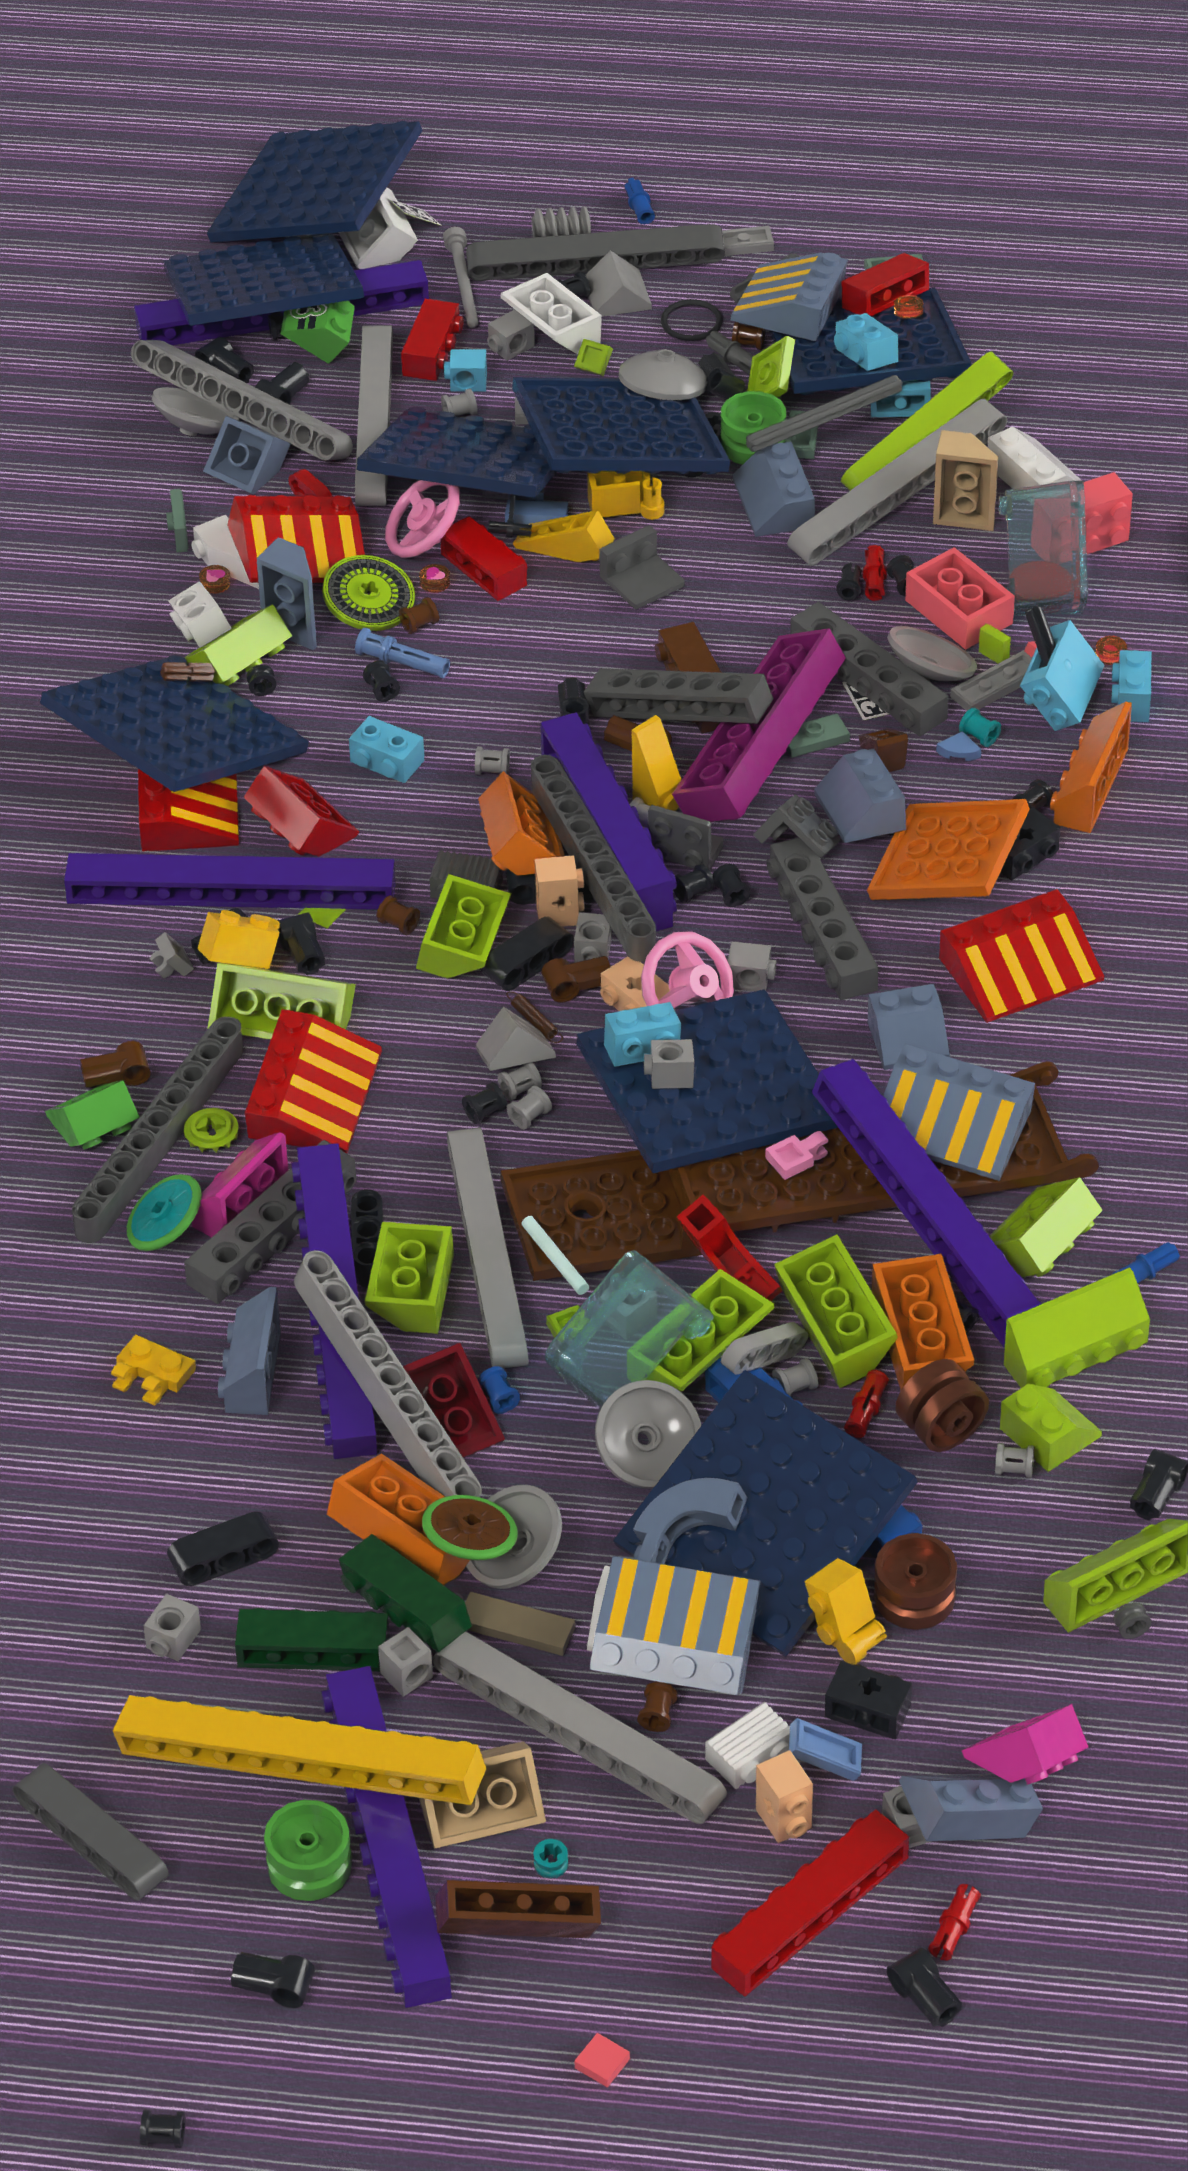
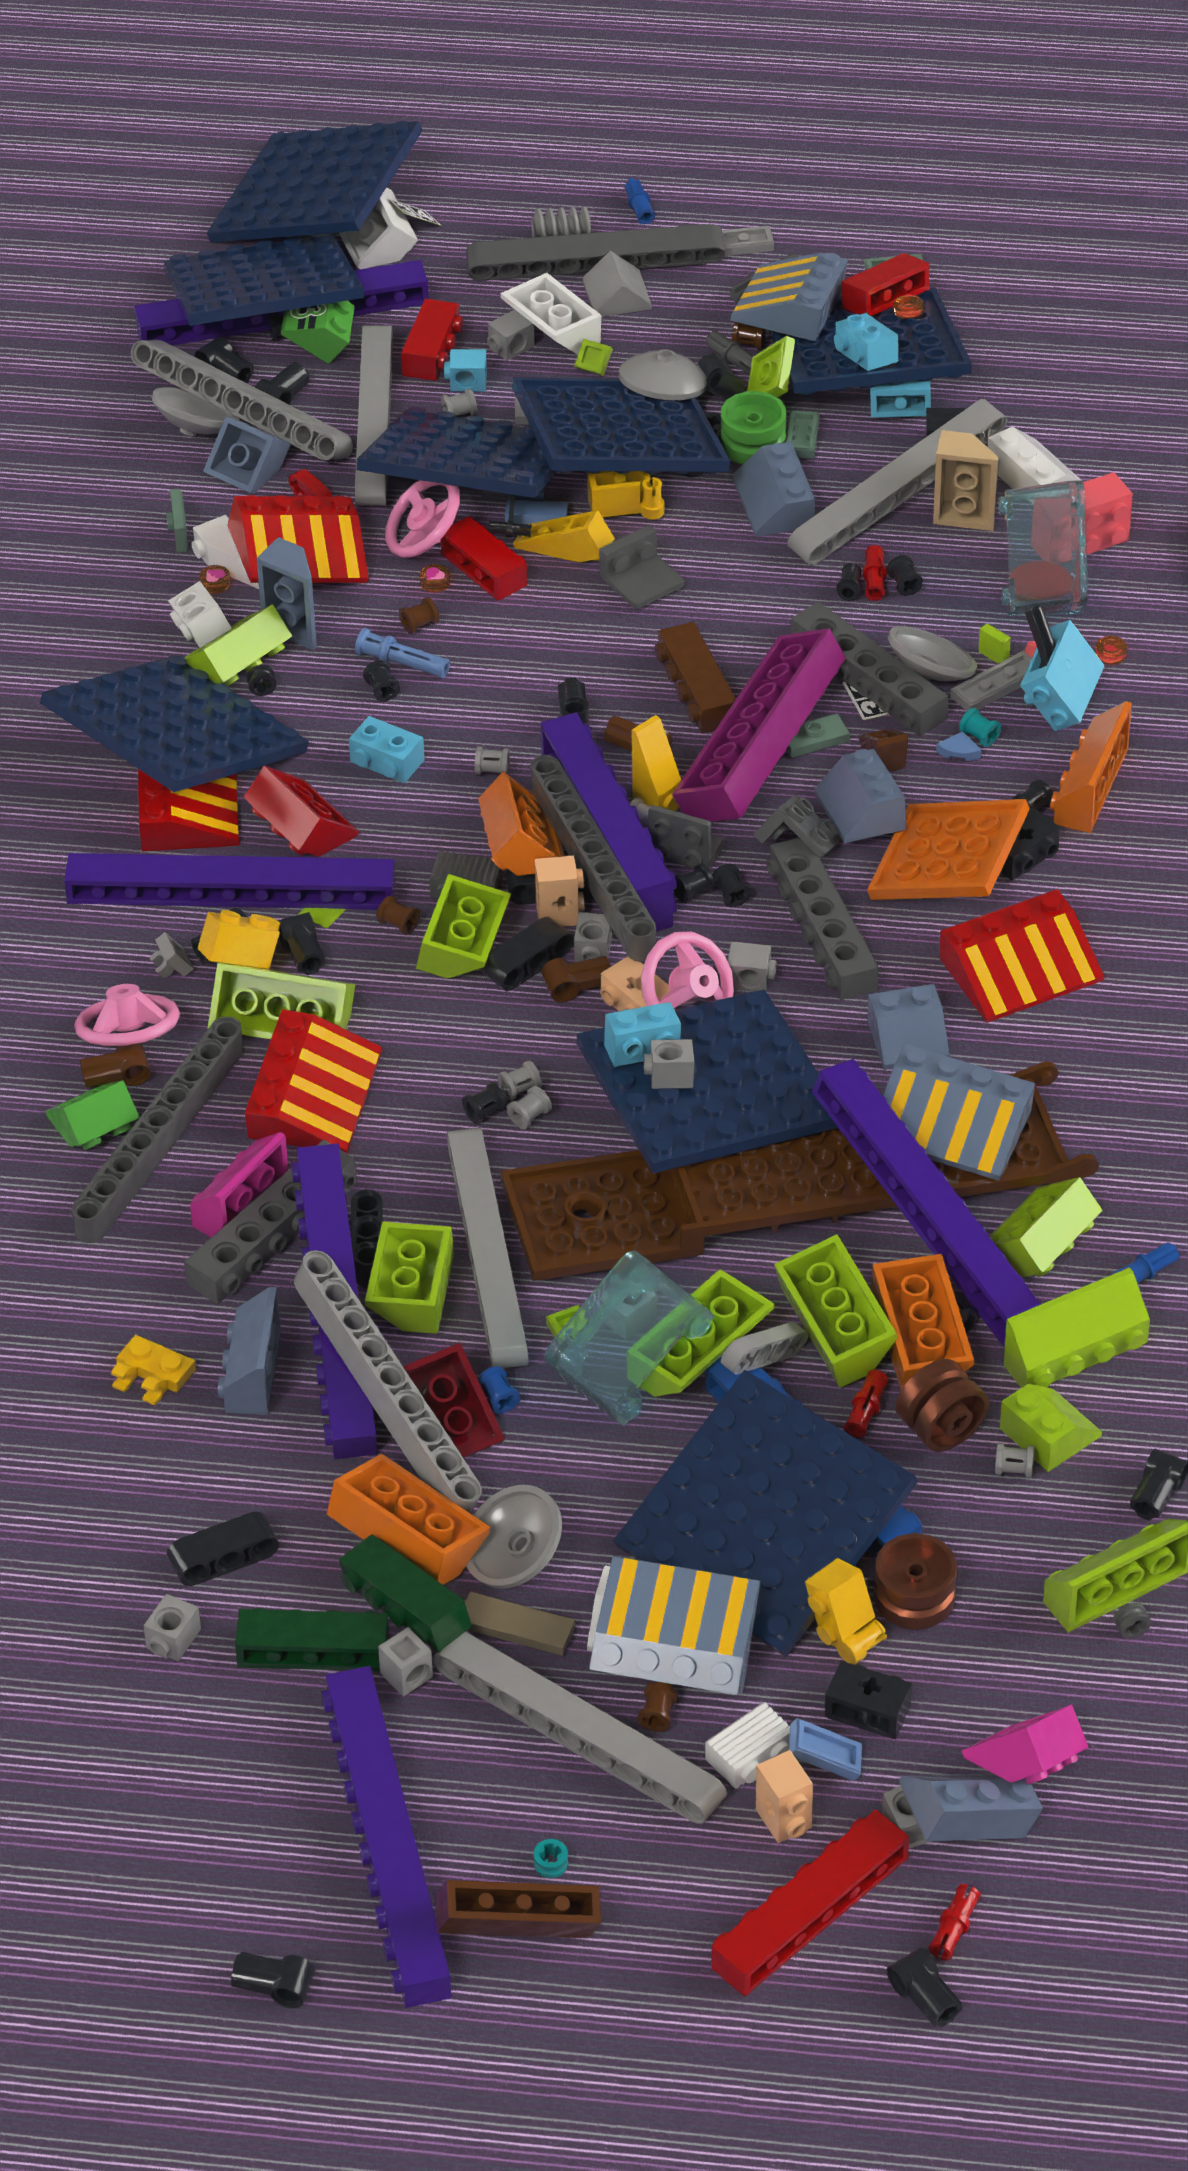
dark grey beam [13,1763,169,1901] -> none
yellow brick [112,1695,486,1805] -> none
teal wheel [127,1174,202,1251] -> none
black bush [140,2109,186,2148] -> none
reddish brown piece [160,662,215,682] -> none
lime gear [184,1108,239,1153] -> none
bright green wheel [264,1799,352,1901] -> none
piece [322,555,415,631] -> none
tan slope [419,1741,546,1849] -> none
reddish brown wheel [422,1495,518,1560] -> none
light grey piece [443,227,478,328] -> none
light grey slope [476,1006,556,1071] -> none
reddish brown piece [506,991,563,1043] -> none
light aqua bar [521,1216,589,1295] -> none
black bush [557,272,591,297] -> none
coral tile [574,2033,630,2088] -> none
dark grey brick [584,668,773,723] -> none
light grey dish [595,1380,701,1489] -> none
sand blue arch [633,1478,748,1564] -> none
black tyre [661,299,723,341] -> none
red arch [677,1194,783,1301] -> none
dark grey axle [746,375,902,452] -> none
bright pink plate [765,1131,828,1180] -> none
light grey bush [772,1358,818,1397] -> none
lime beam [841,351,1014,491] -> none
coral brick [905,547,1015,650] -> none
medium azure brick [1111,650,1152,722] -> none
none -> bright pink piece [74,984,181,1046]

